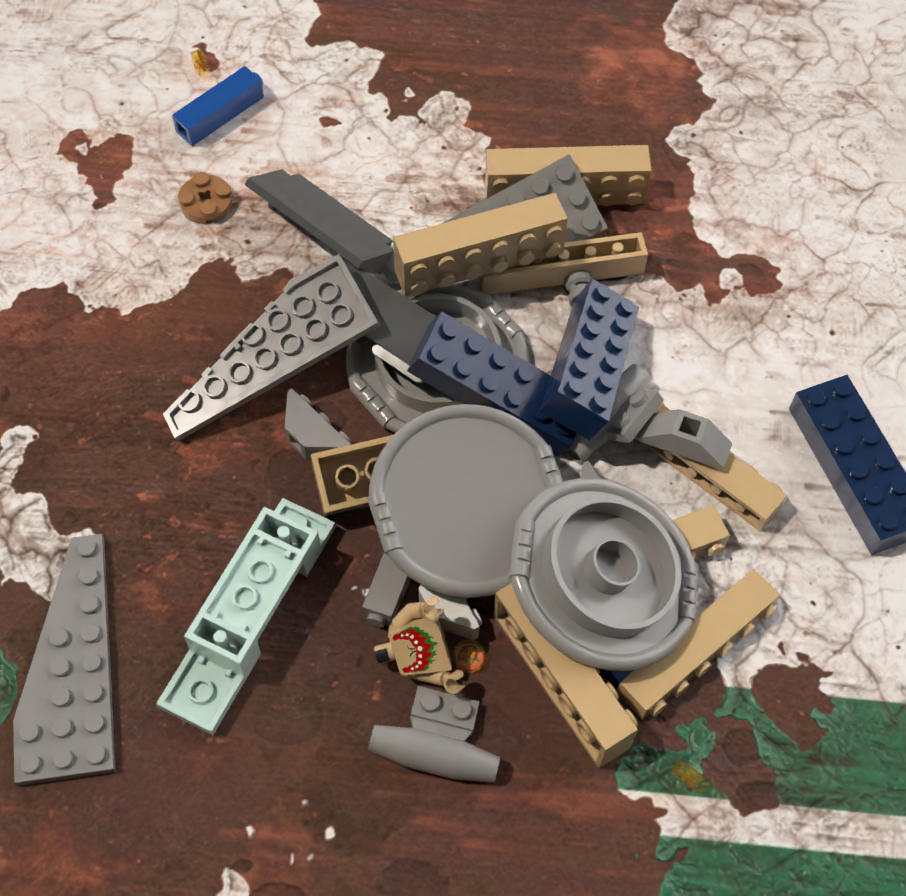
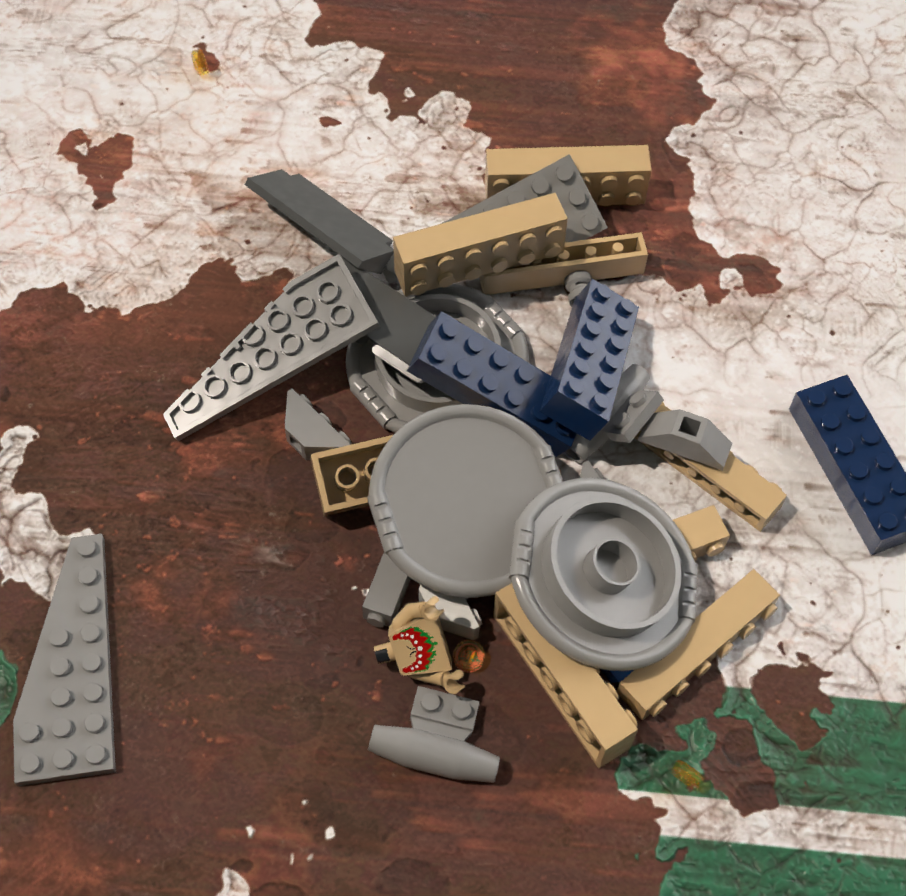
light aqua bracket [156,498,336,735] -> none
blue brick [172,66,264,147] -> none
medium nougat plate [178,172,233,224] -> none

